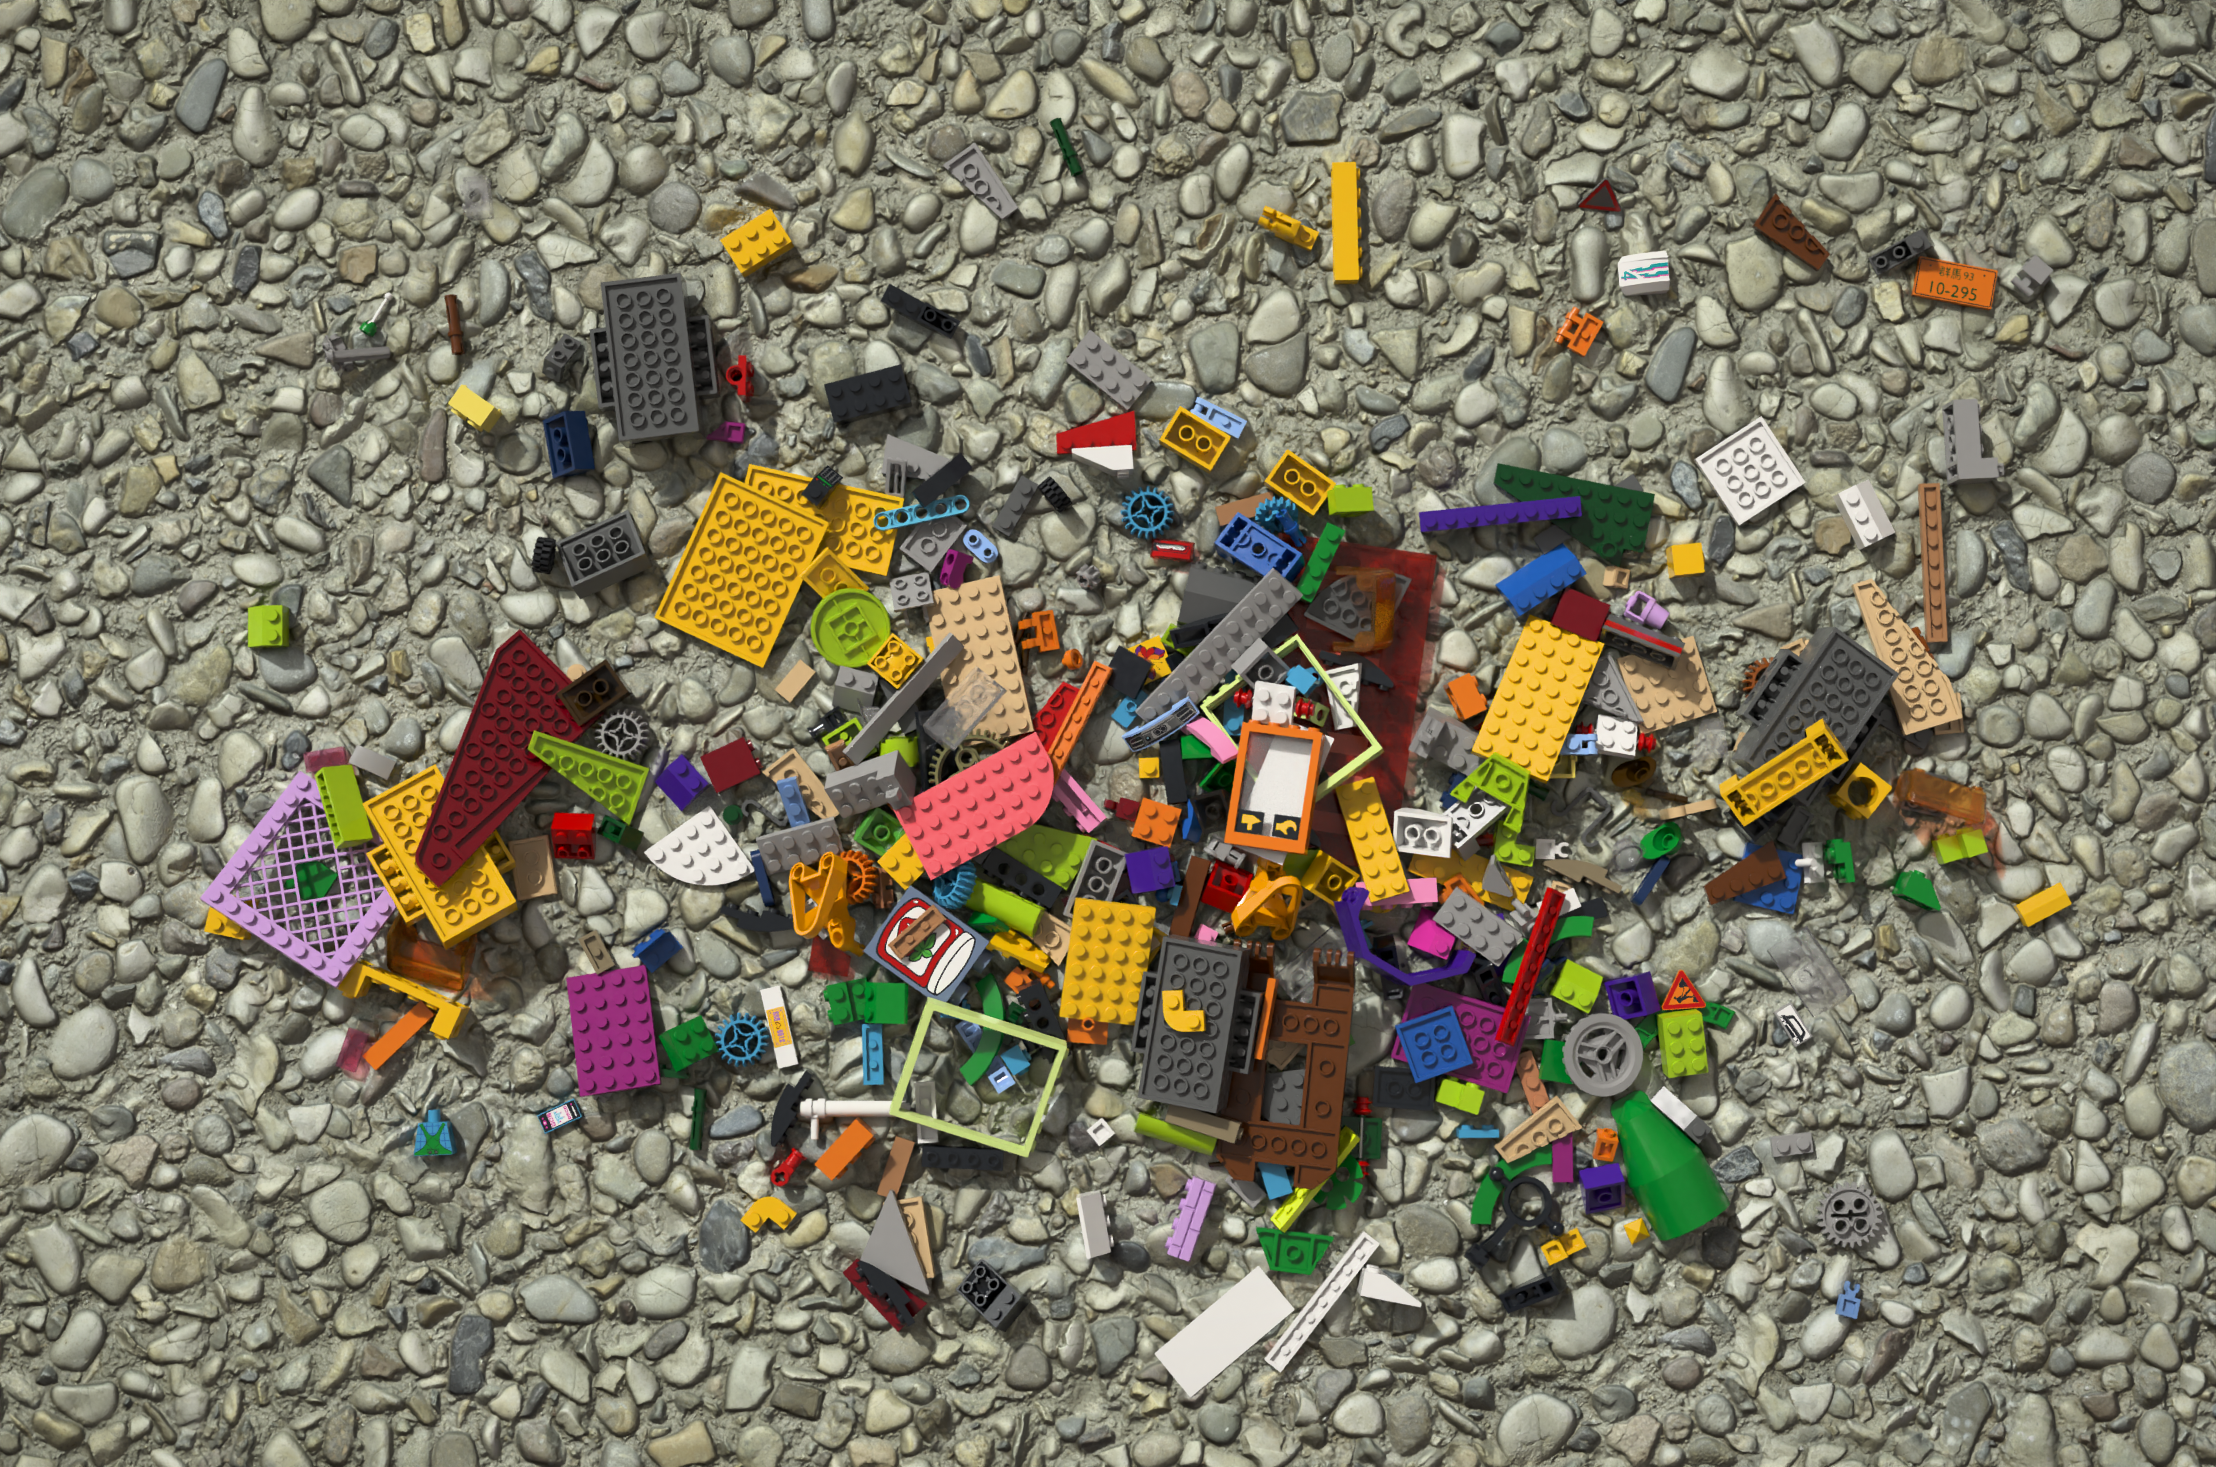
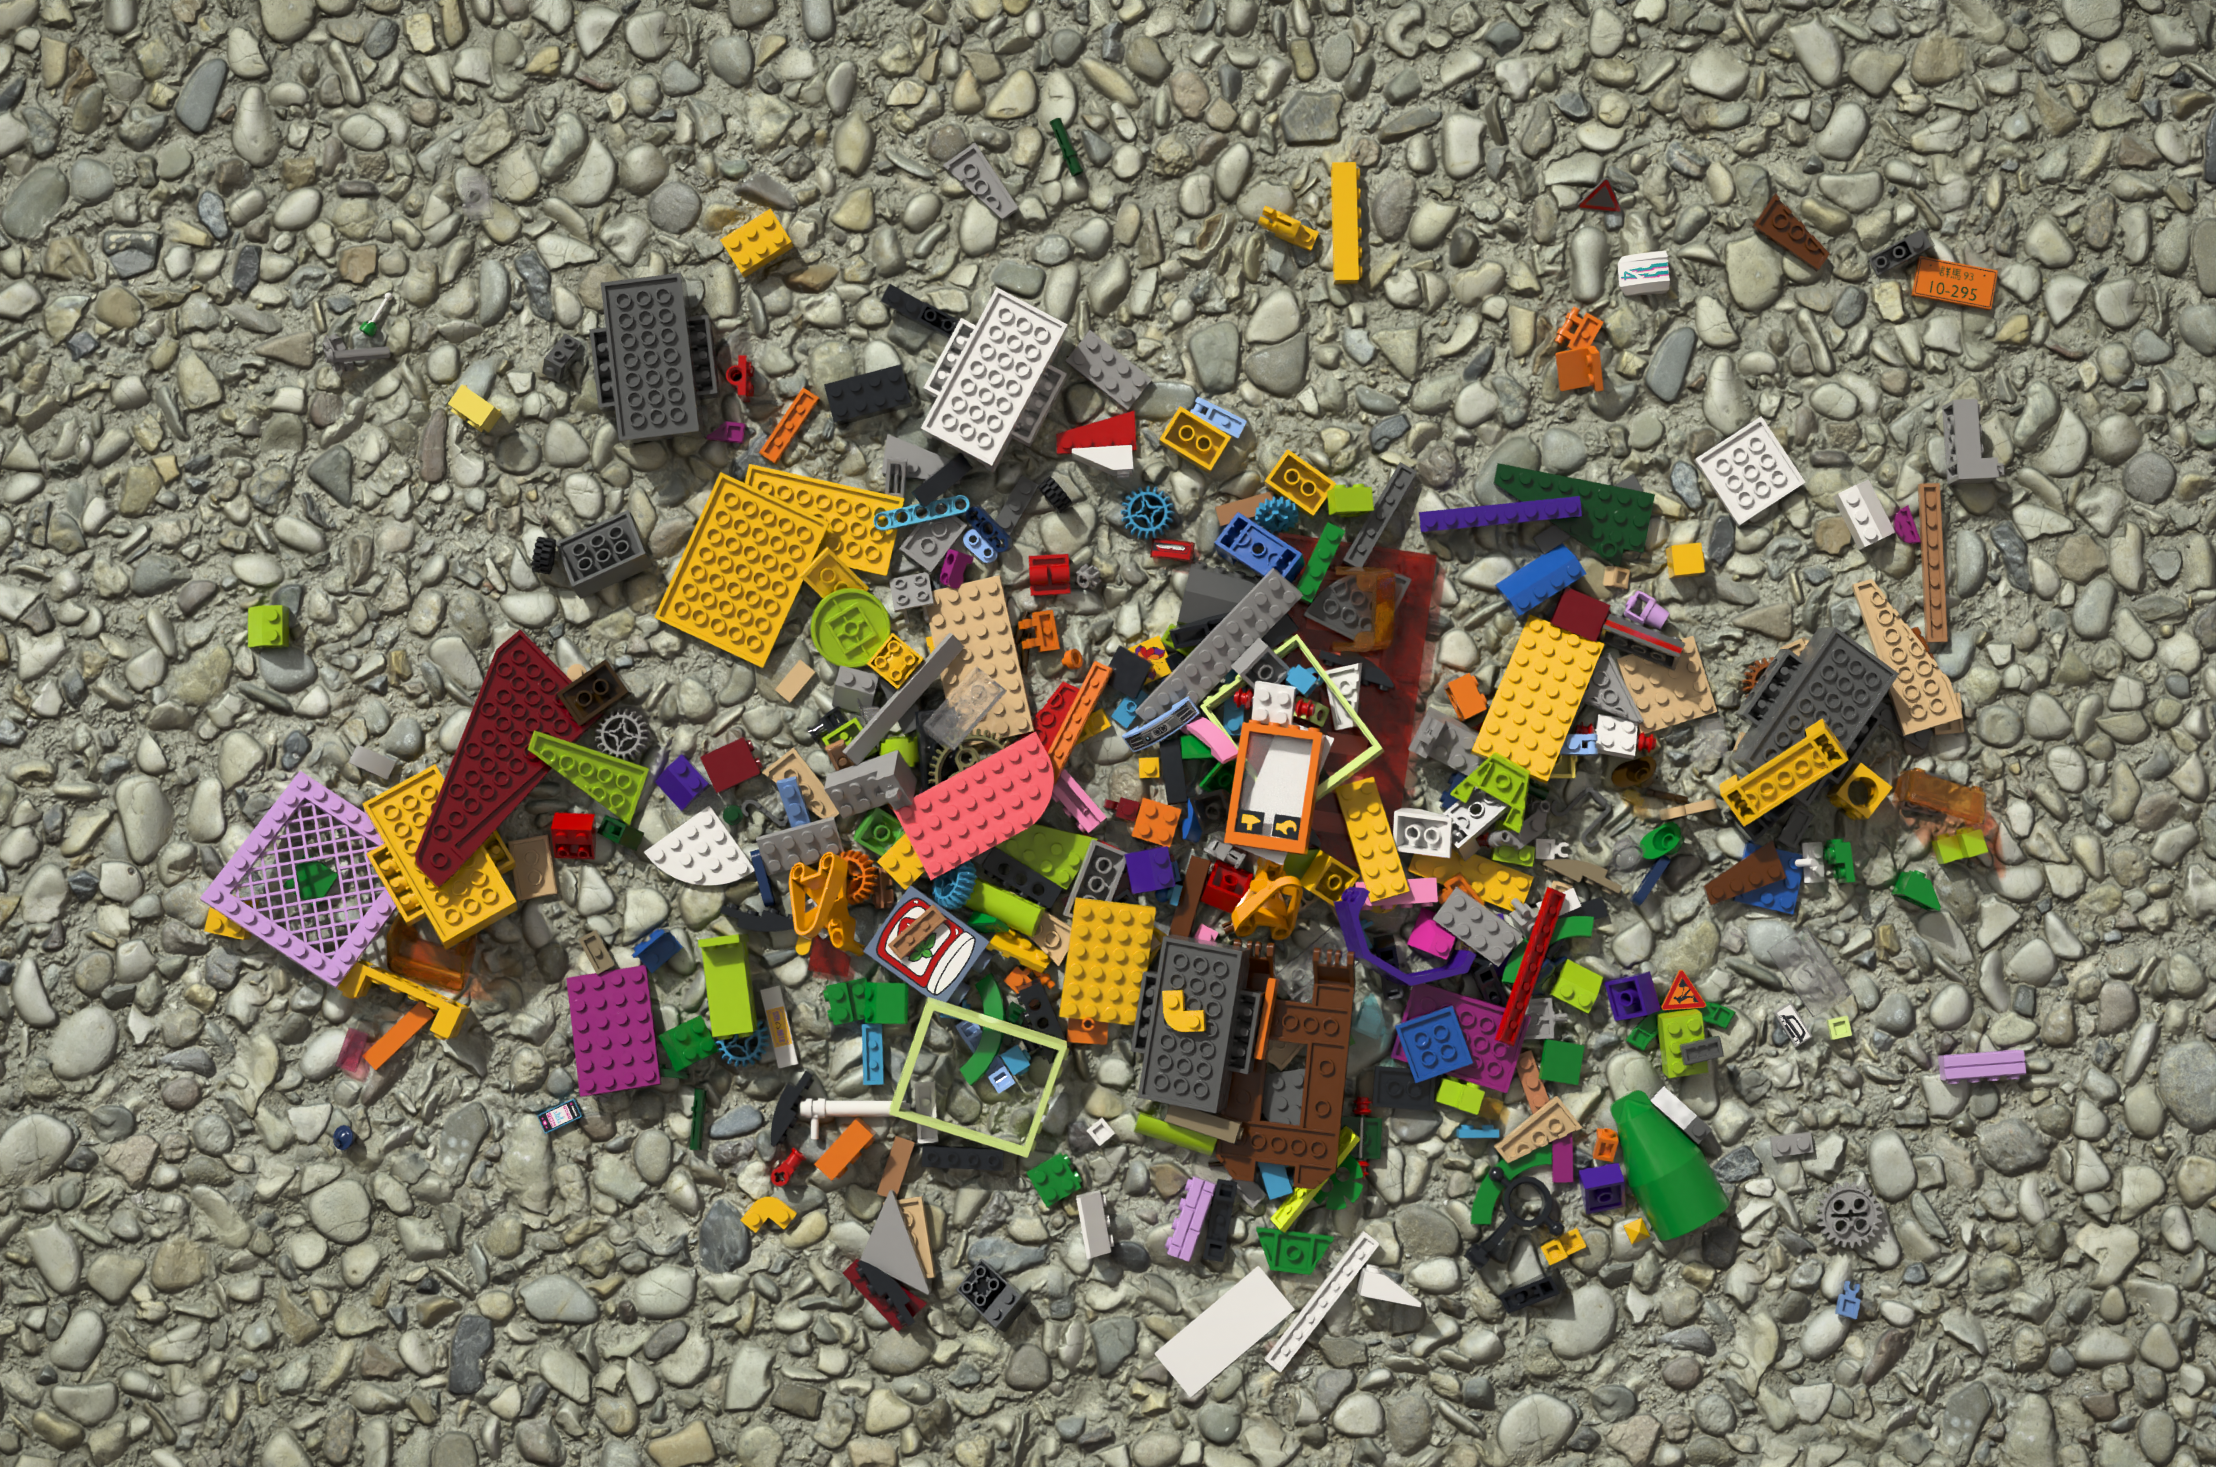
clear pink plate [303,746,348,773] -> none
lime brick [314,764,373,849] -> none
torso [414,1109,457,1156] -> none
reddish brown pin [444,294,465,355] -> none
dark blue slope [543,411,595,479] -> none
black slope [801,465,843,509] -> none
blue pin [1276,509,1307,547] -> none
light grey slope [1482,854,1513,897] -> none
light grey gear [1562,1013,1643,1097] -> none
light grey brick [2010,255,2053,297] -> none
yellow piece [2013,882,2072,927] -> none
none -> dark blue hat [333,1125,355,1150]
none -> lime brick [698,934,758,1040]
none -> orange tile [759,387,820,464]
none -> yellow piece [795,935,813,955]
none -> white piece [921,287,1068,473]
none -> dark blue beam [966,506,1013,552]
none -> green plate [1026,1151,1083,1207]
none -> red plate [1029,554,1071,596]
none -> yellow slope [1075,708,1112,746]
none -> black slope [1203,1179,1238,1262]
none -> dark grey plate [1342,462,1417,572]
none -> clear light blue slope [1352,992,1387,1040]
none -> clear yellow plate [1478,1096,1503,1121]
none -> light grey plate [1487,800,1550,851]
none -> orange bracket [1555,346,1604,392]
none -> dark grey plate [1679,1036,1724,1066]
none -> yellowish green plate [1826,1015,1852,1040]
none -> magenta tile [1893,505,1921,544]
none -> lavender brick [1938,1049,2026,1084]

